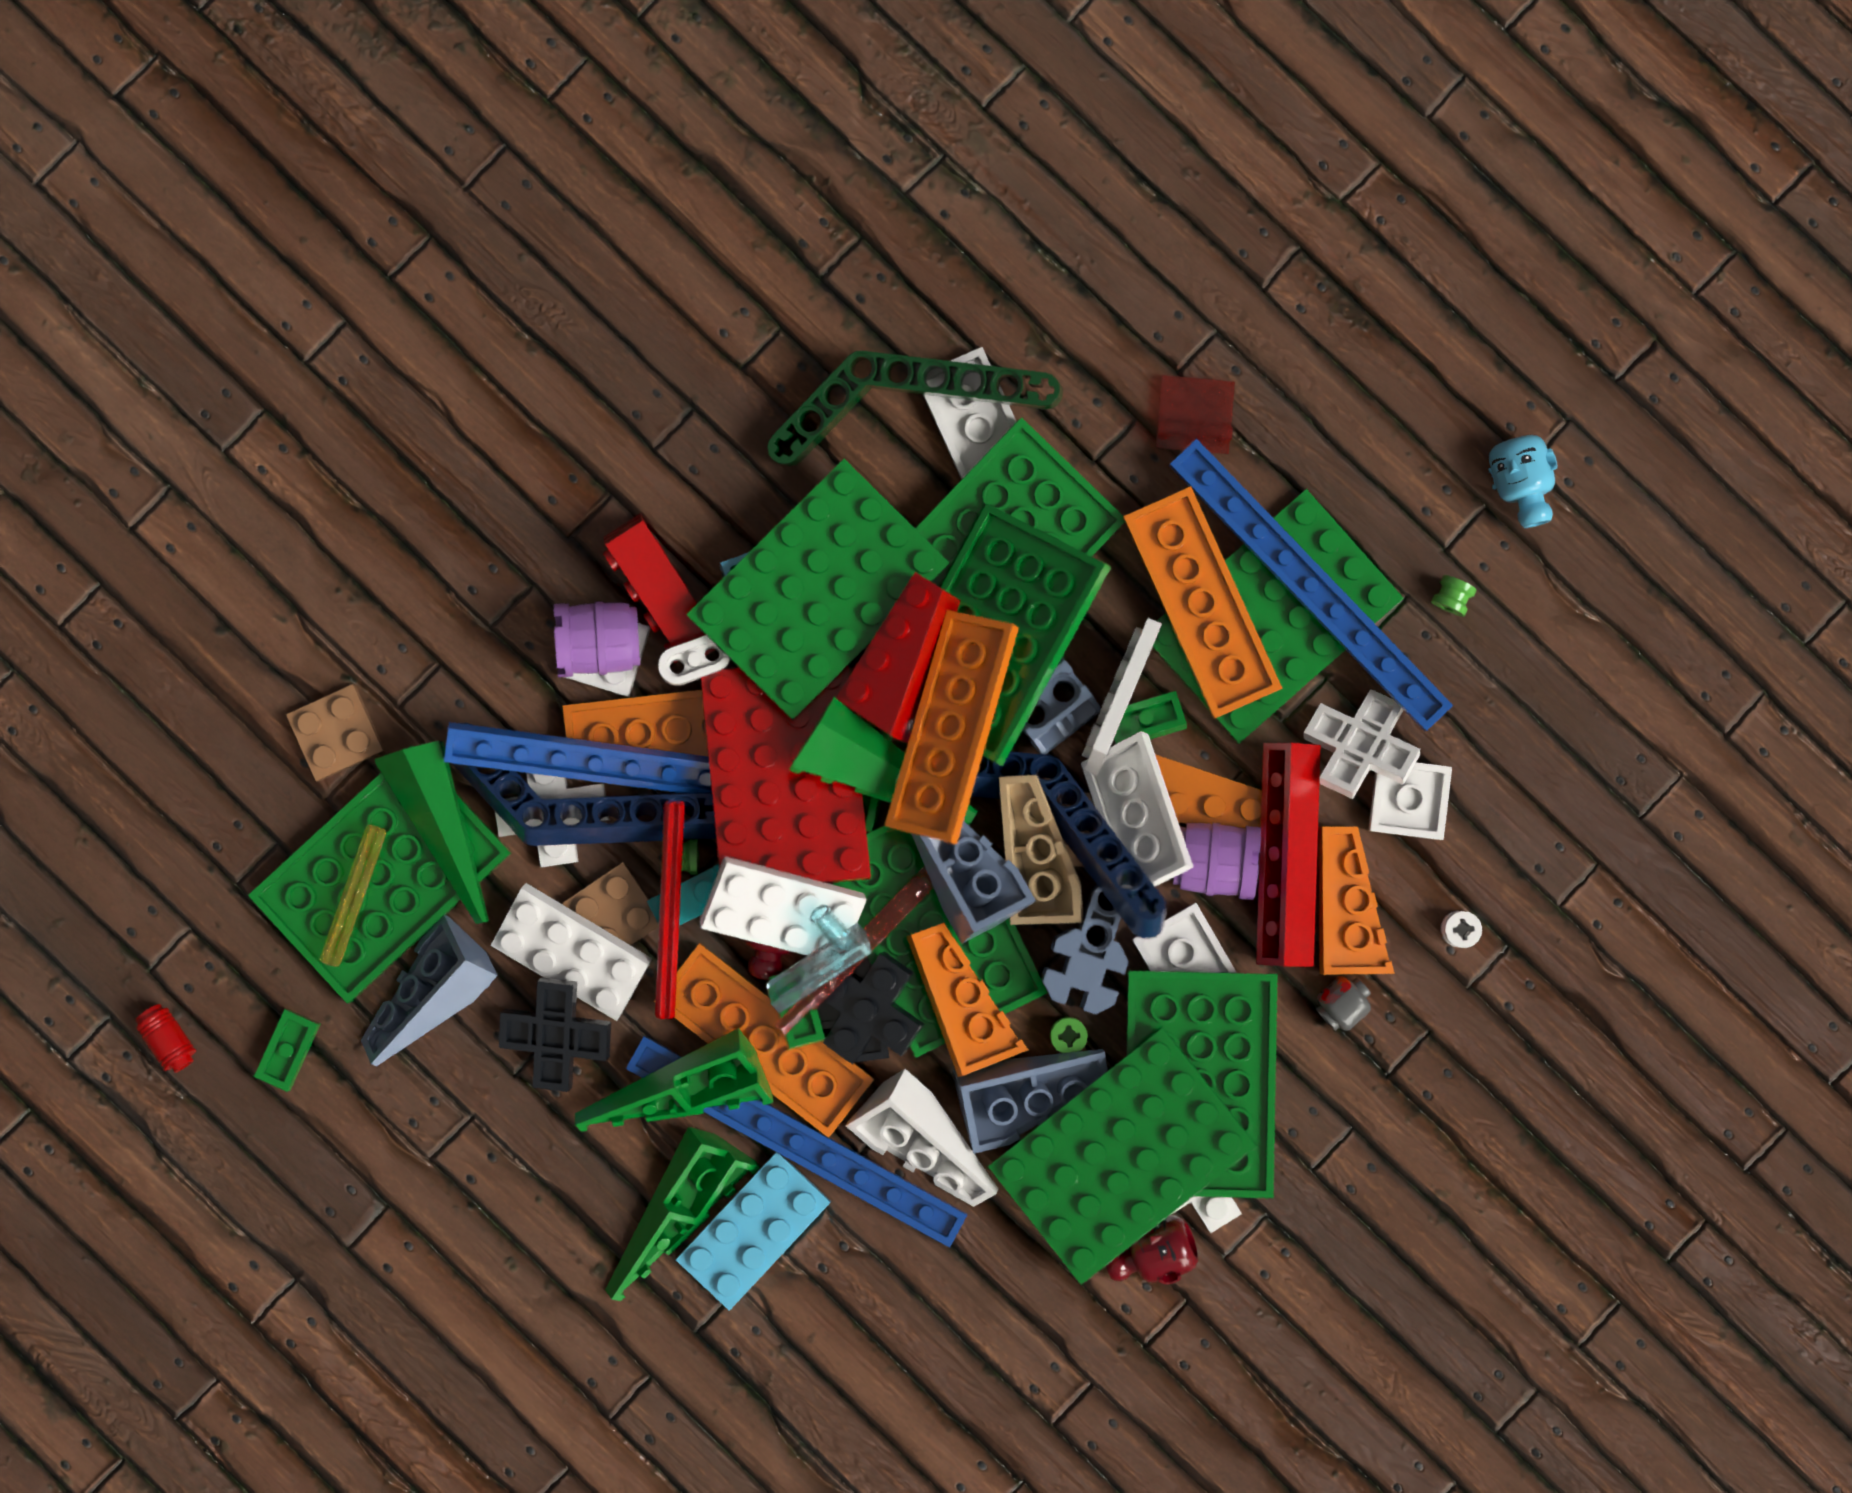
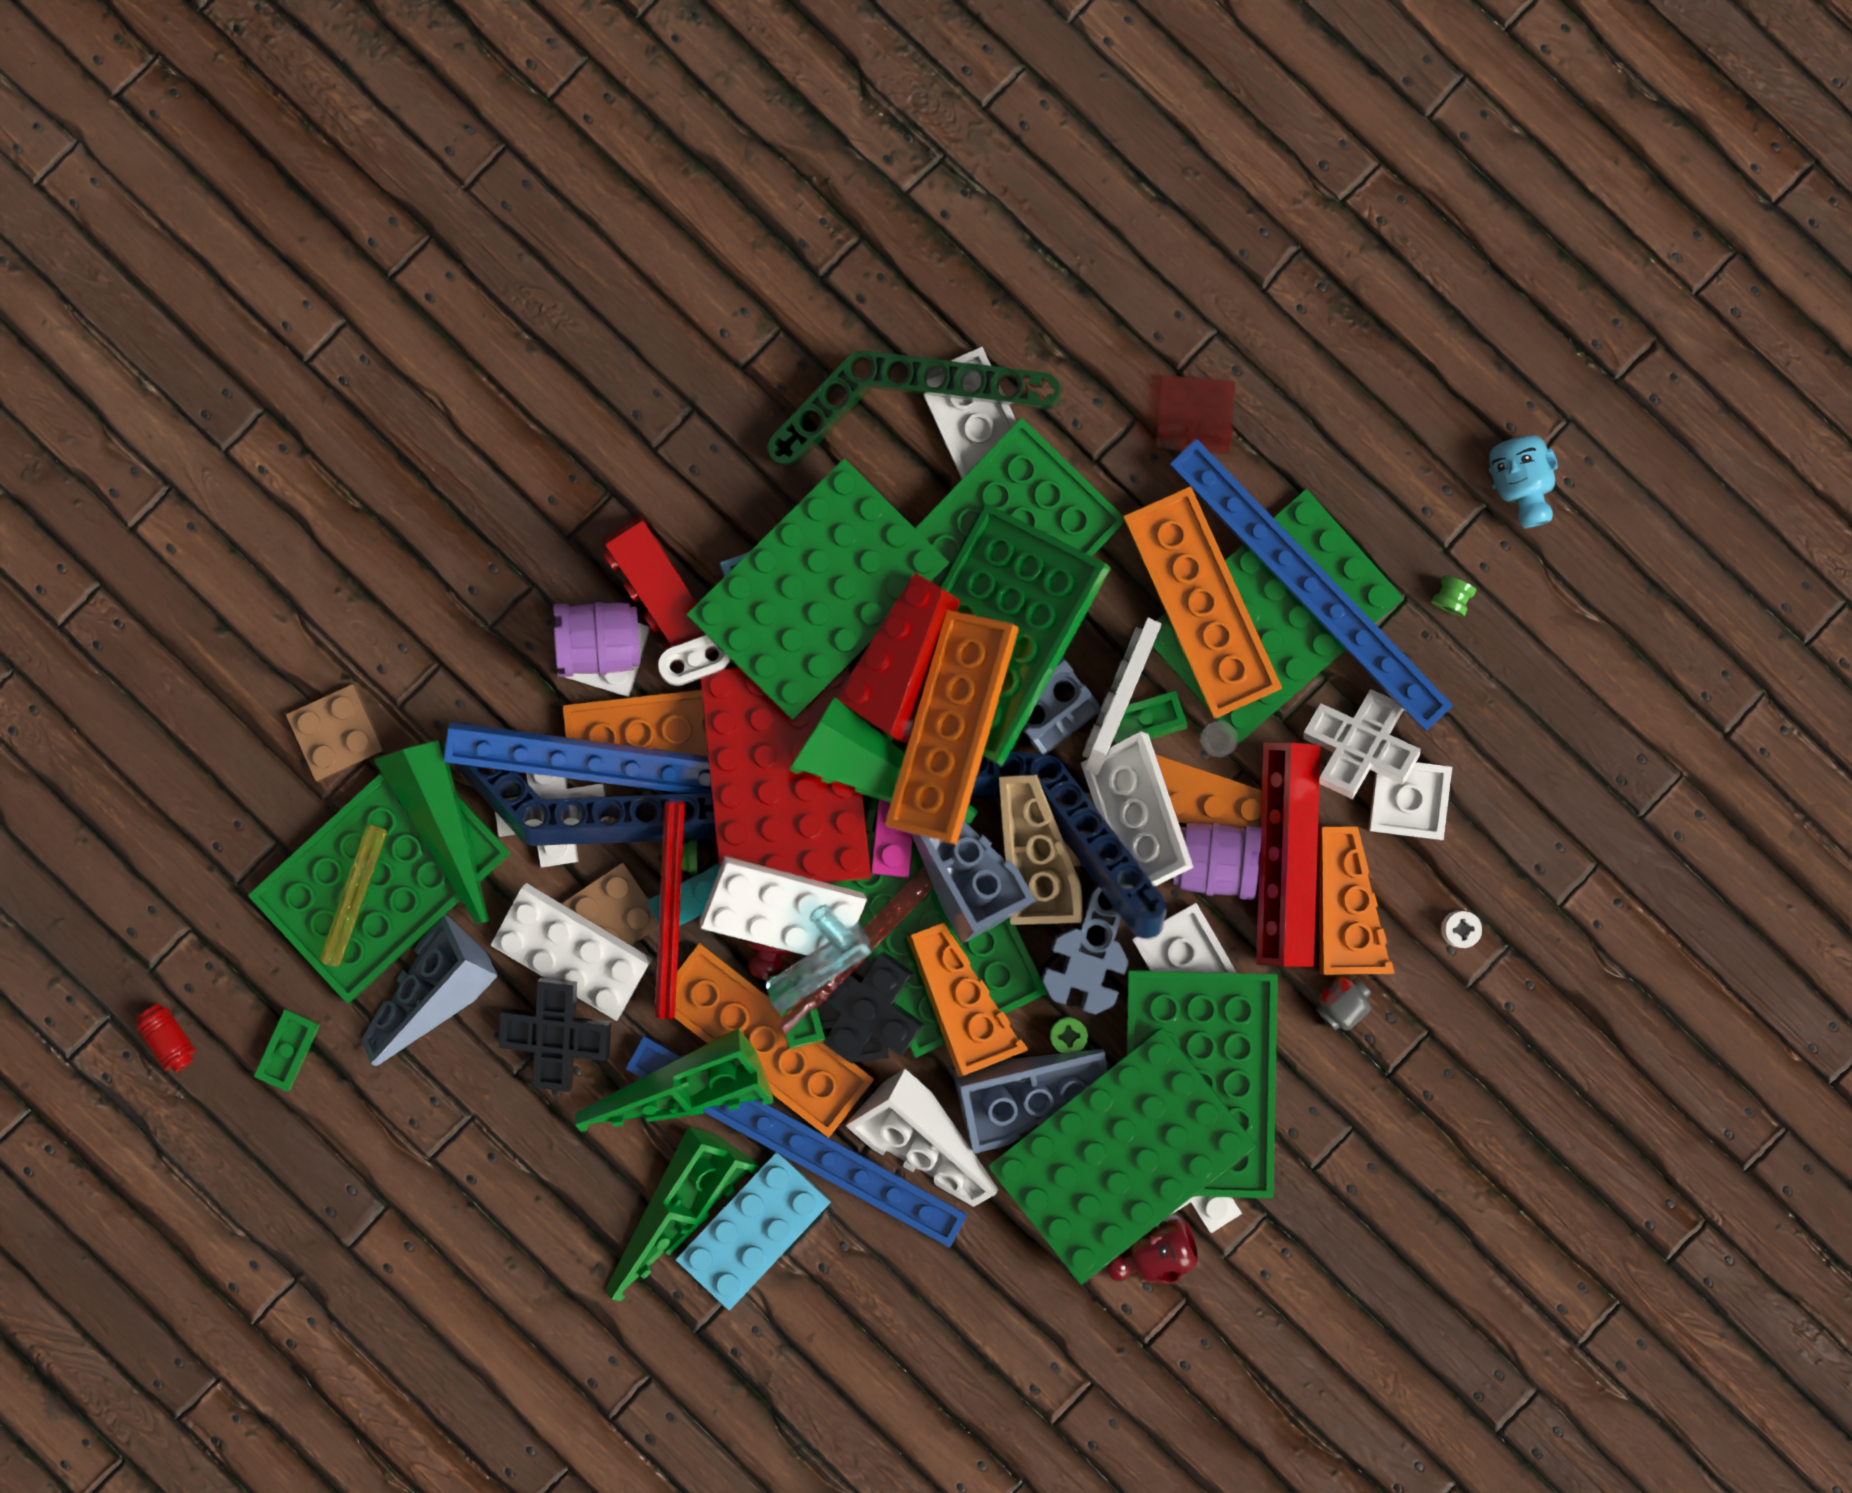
none -> dark pink plate [870,799,913,878]
none -> clear plate [1201,720,1238,757]

